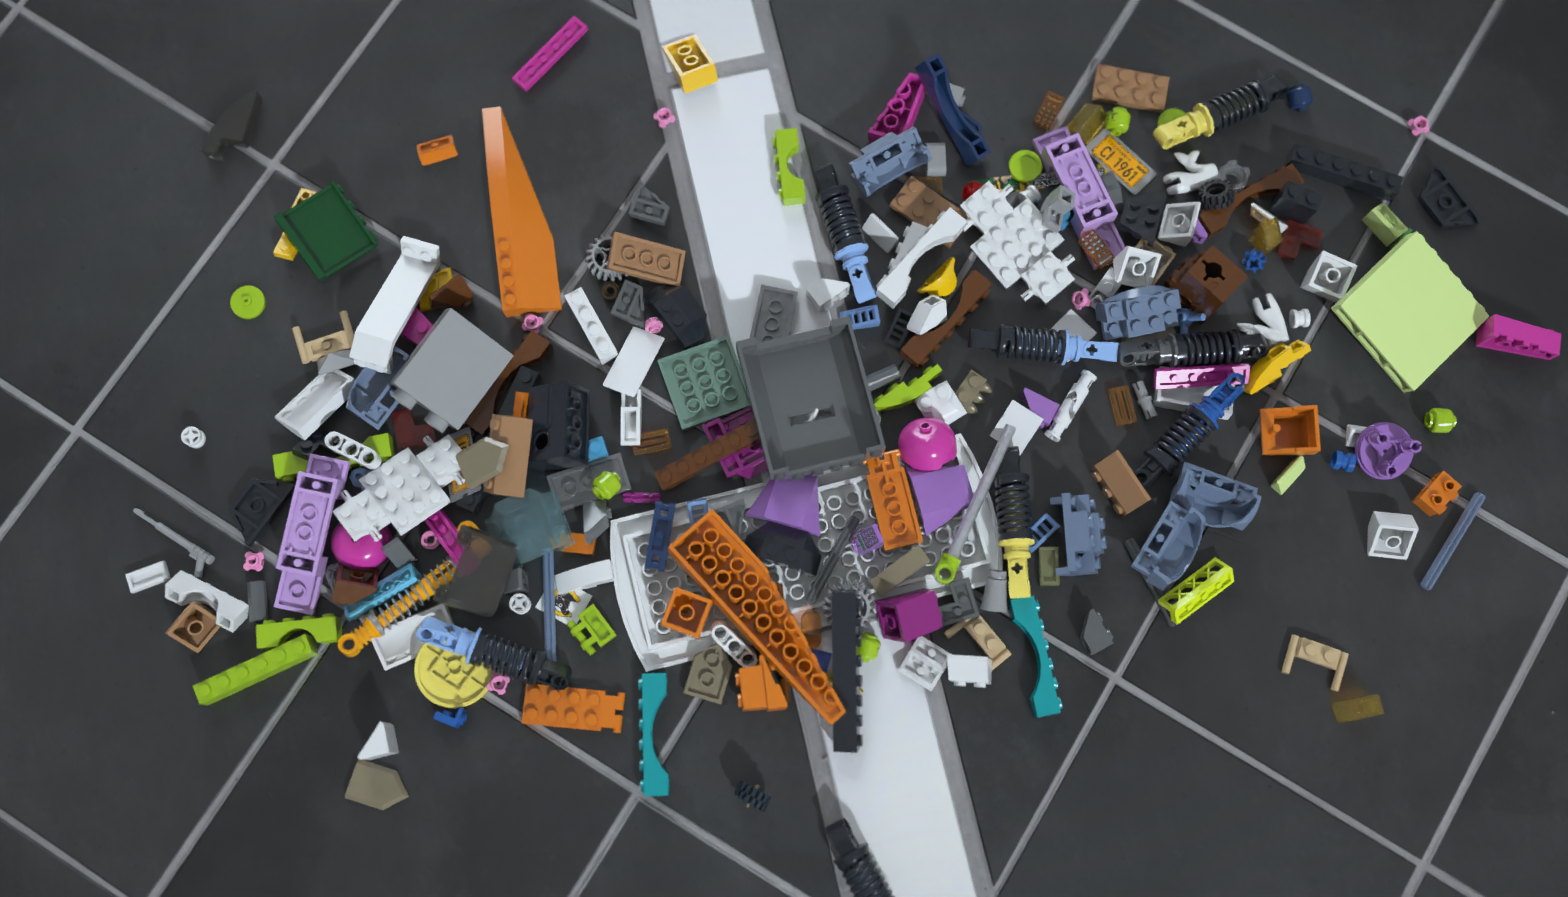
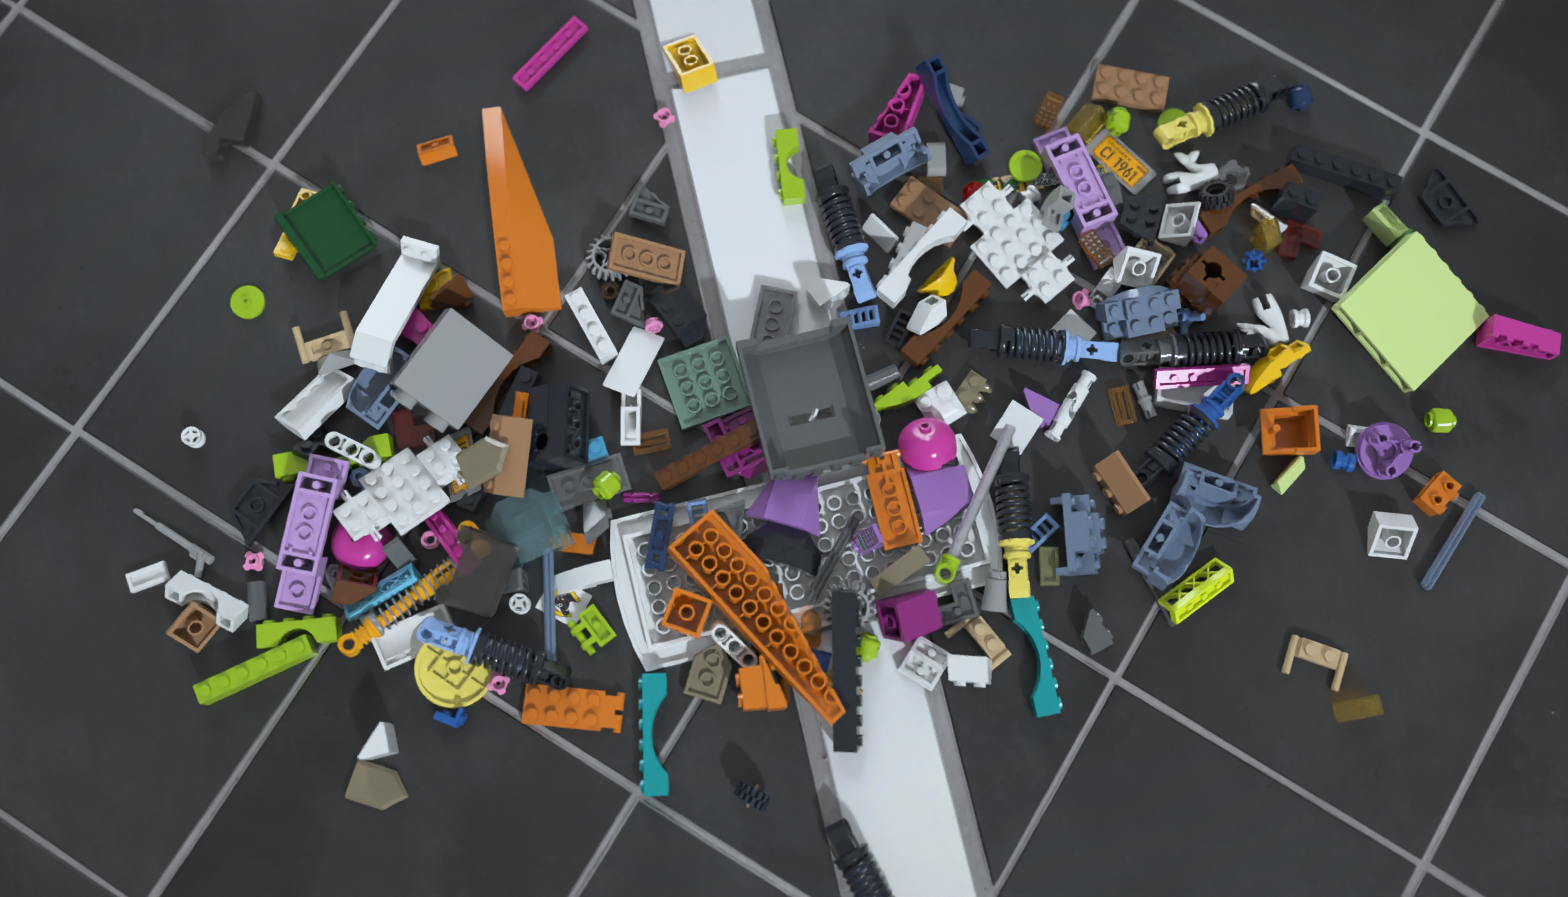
bright pink plate [1408,116,1429,136] -> none

